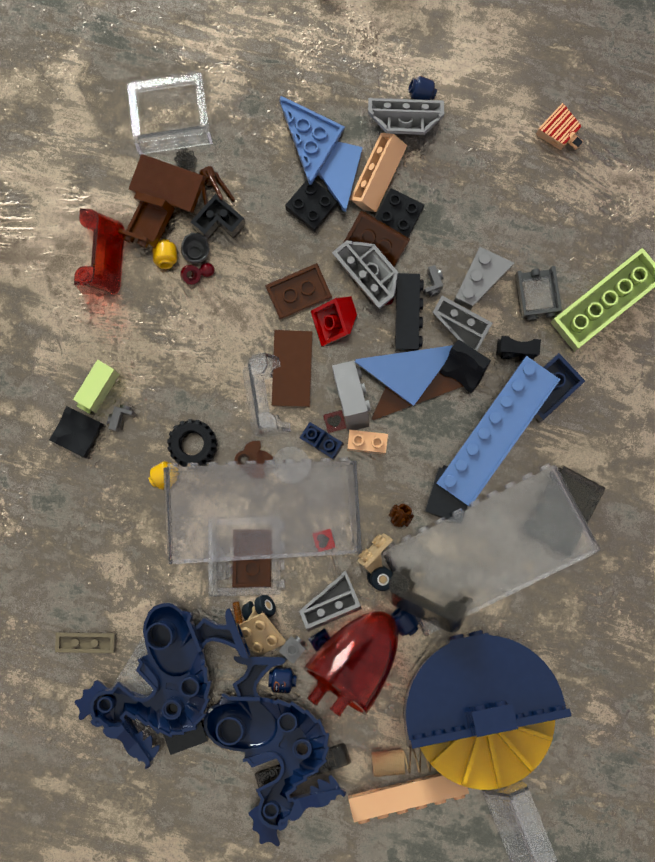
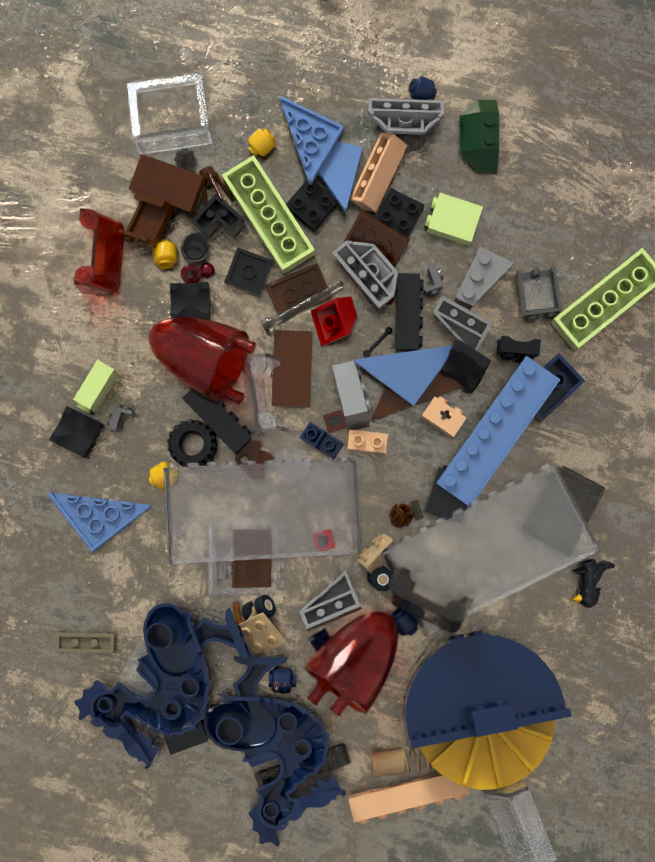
flat silver bracket [279,636,306,663] -> none
light nougat torso [536,103,584,150] -> none
none -> medium blue tile [47,493,151,553]
none -> clear red windscreen [148,317,256,404]
none -> black brick [170,282,210,324]
none -> black brick [182,382,252,454]
none -> yellowish green brick [222,155,315,275]
none -> black plate [224,247,273,296]
none -> yellow head [248,128,276,157]
none -> clear smoke piece [260,281,344,334]
none -> black hinge [363,327,393,358]
none -> clear smoke tile [410,499,424,520]
none -> light nougat brick [421,396,466,438]
none -> yellowish green brick [425,193,483,246]
none -> dark green wedge [460,100,499,174]
none -> black animal [573,559,615,608]

